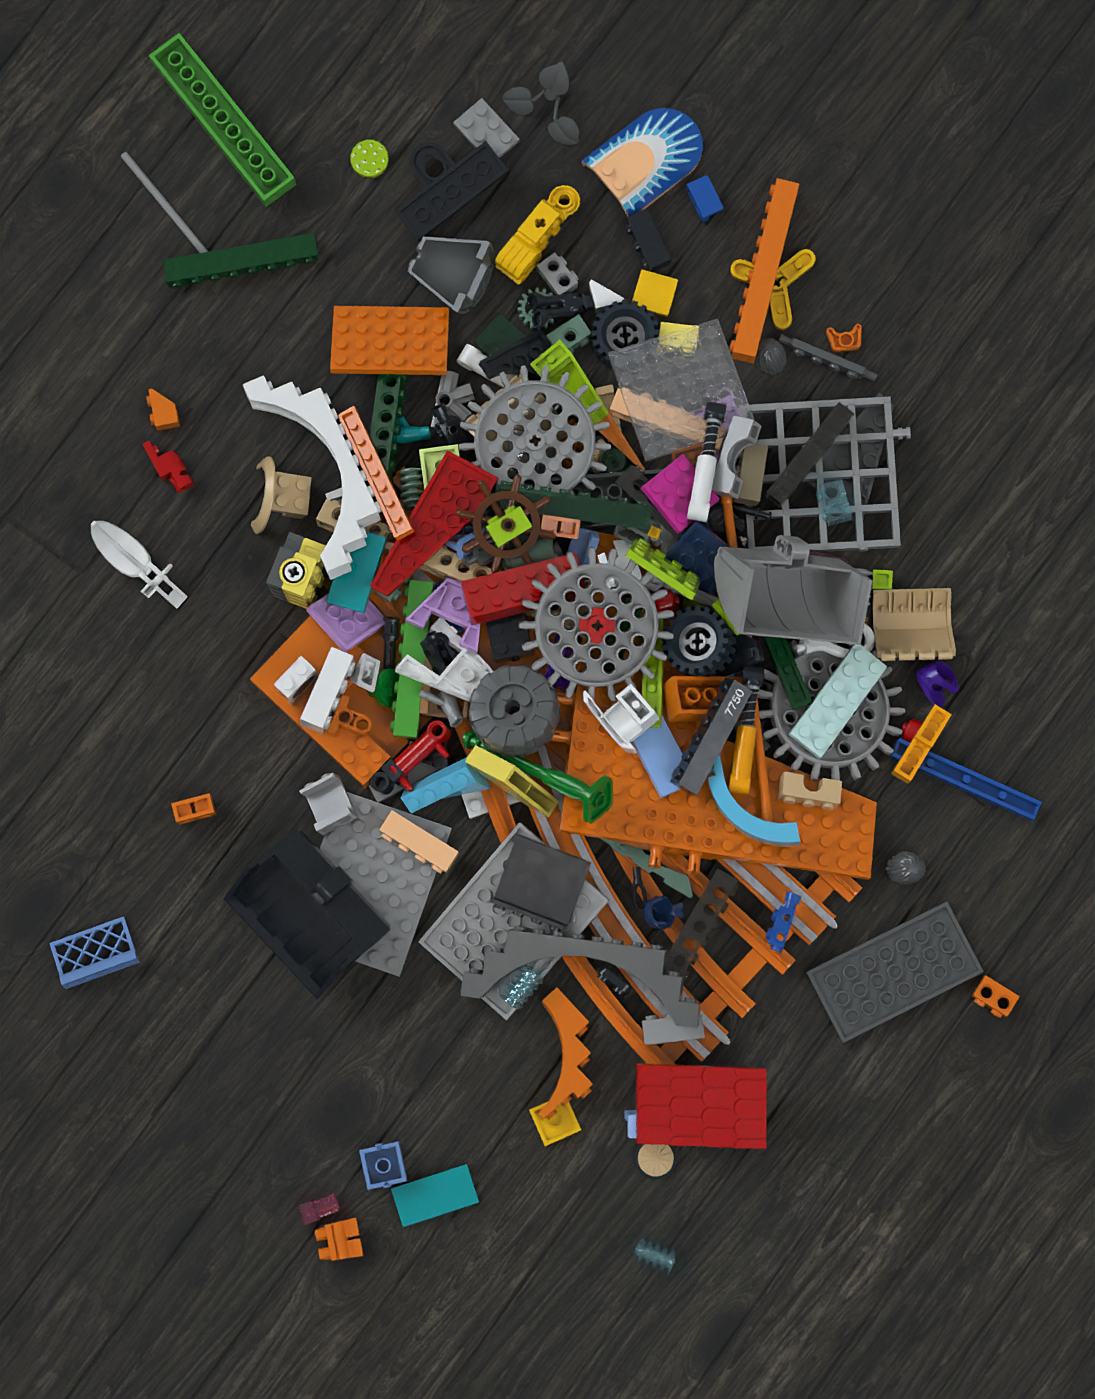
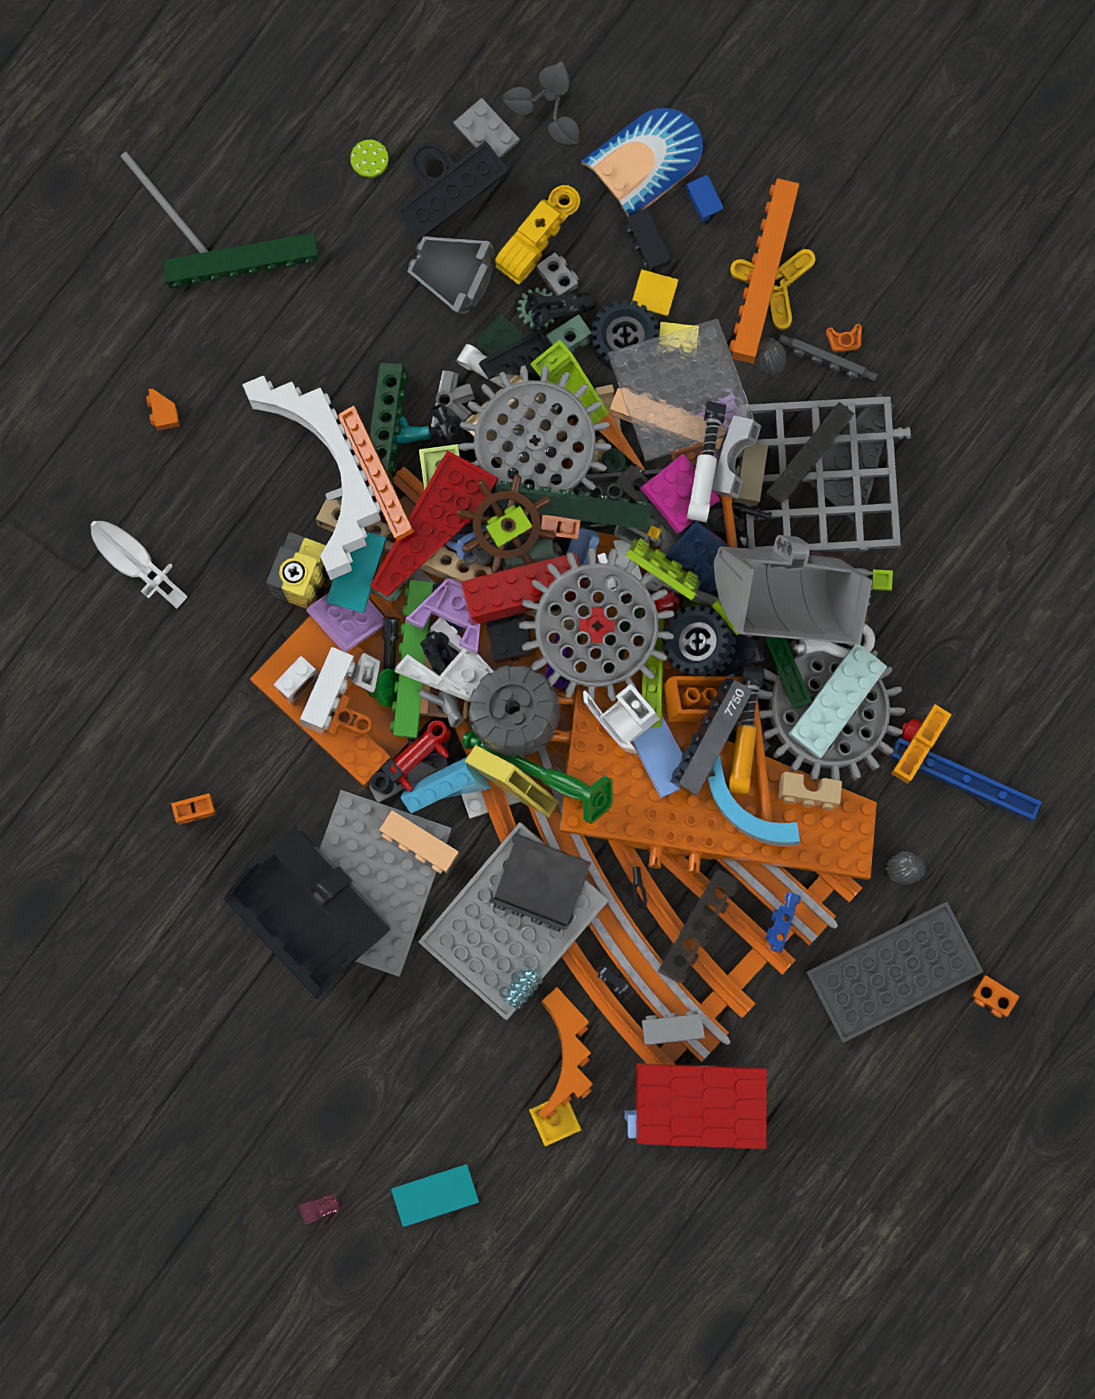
medium blue fence [49,916,140,989] -> none
red plate [142,441,194,493] -> none
bright green brick [149,33,296,207] -> none
tan piece [251,456,311,534] -> none
light grey panel [299,773,357,835] -> none
orange hips [315,1218,363,1261] -> none
orange plate [330,306,449,375] -> none
medium blue brick [359,1142,408,1190] -> none
sand green piece [400,468,424,510] -> none
dark grey arch [460,926,701,1028] -> none
white slope [589,280,624,313] -> none
sand green sword [601,838,693,898] -> none
clear light blue piece [631,1237,676,1275] -> none
tan wheel [635,1144,677,1180] -> none
dark blue hat [644,896,684,930] -> none
clear light blue brick [816,479,852,526] -> none
tan hinge [872,588,956,661] -> none
dark purple helmet [916,661,959,707] -> none

